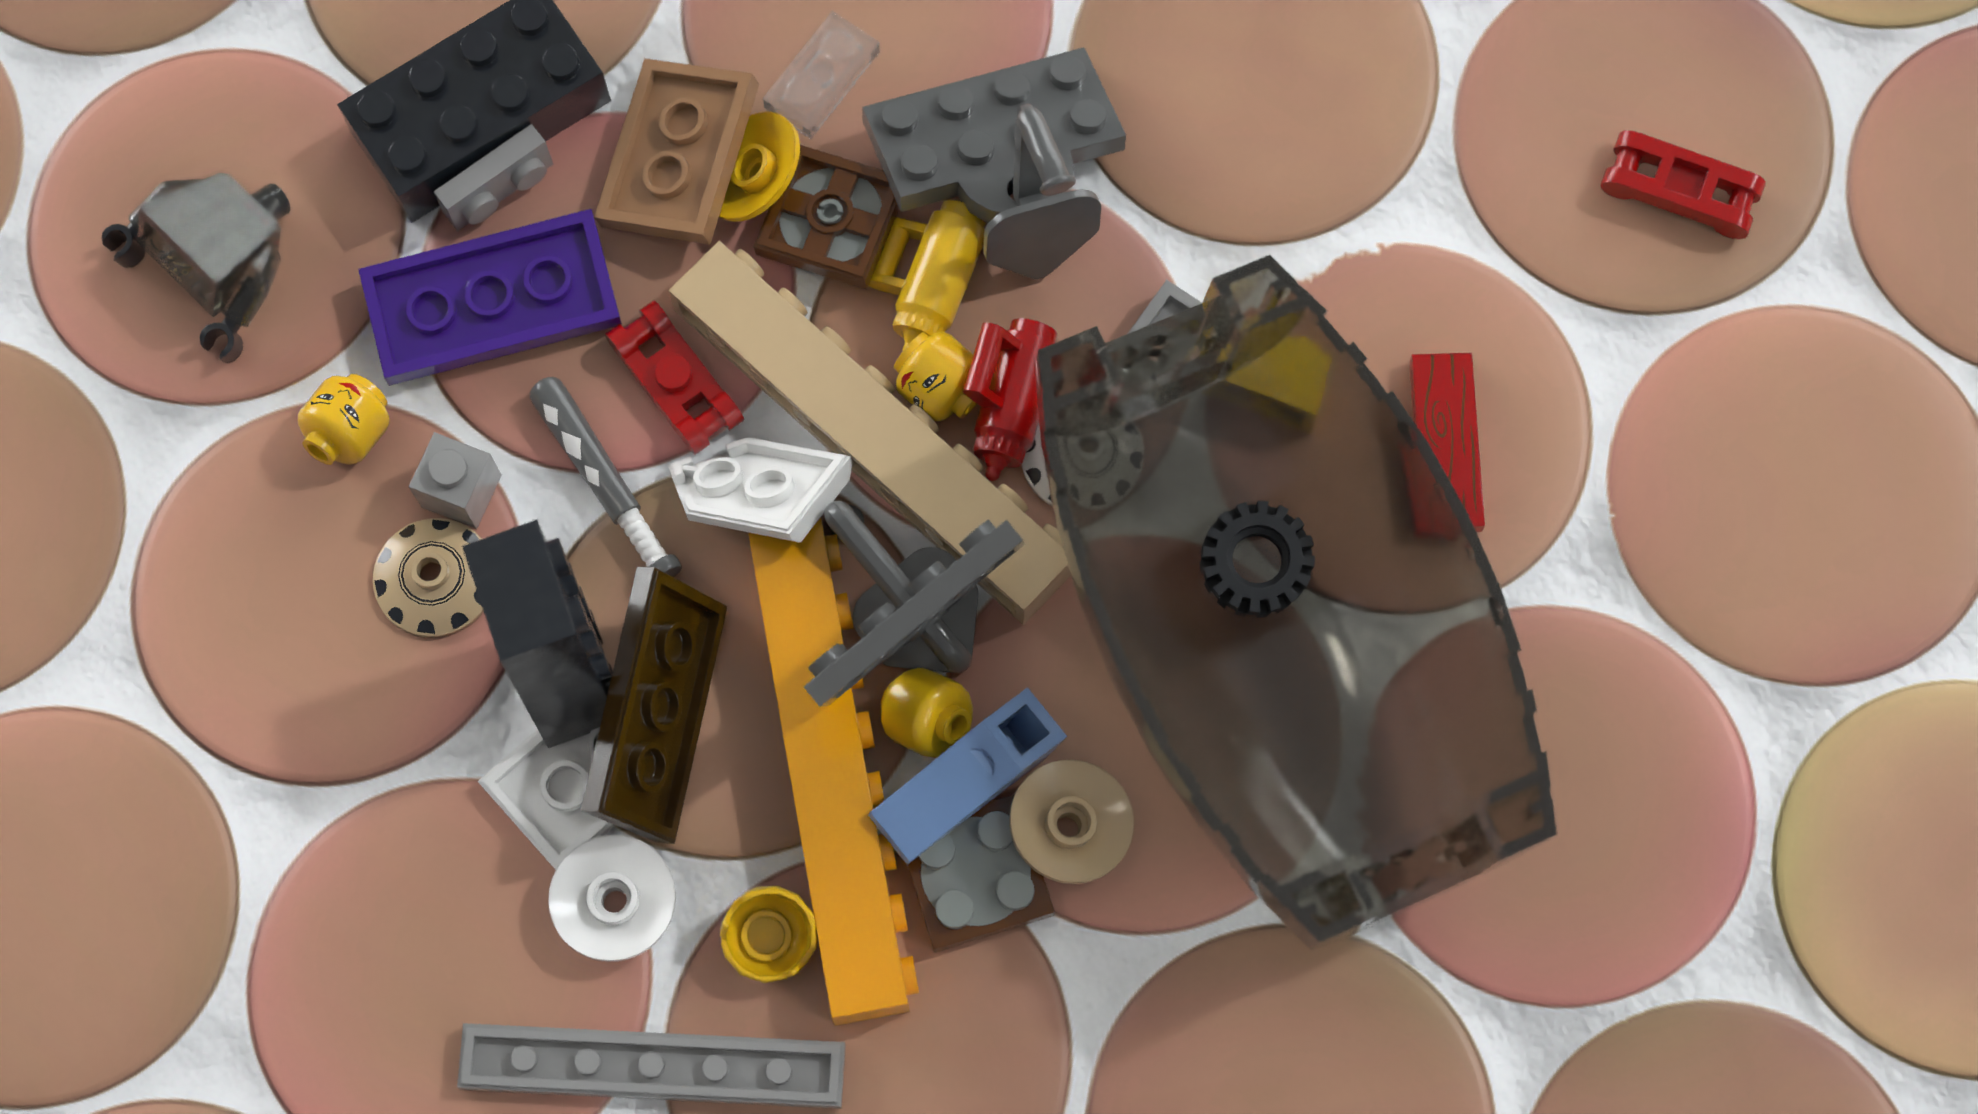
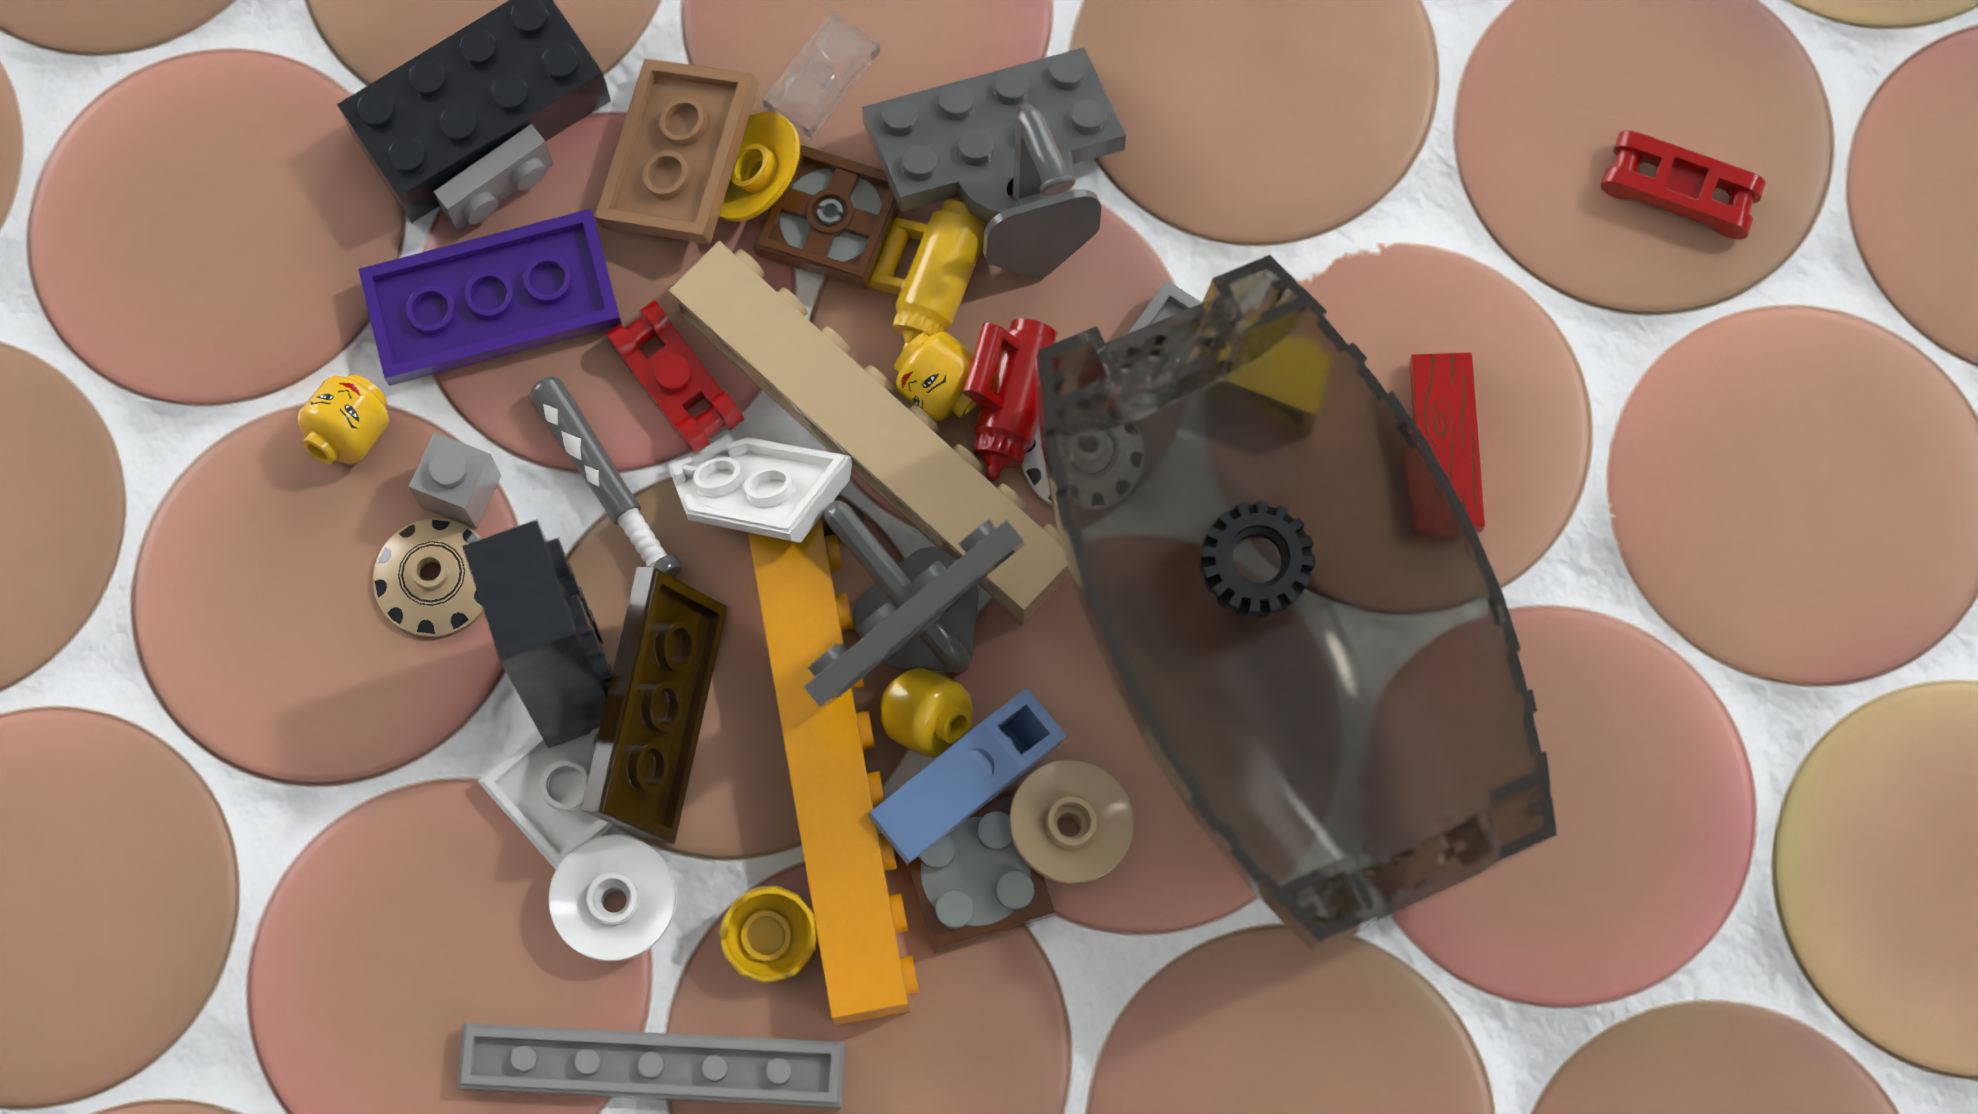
clear smoke torso [102,173,291,363] -> none

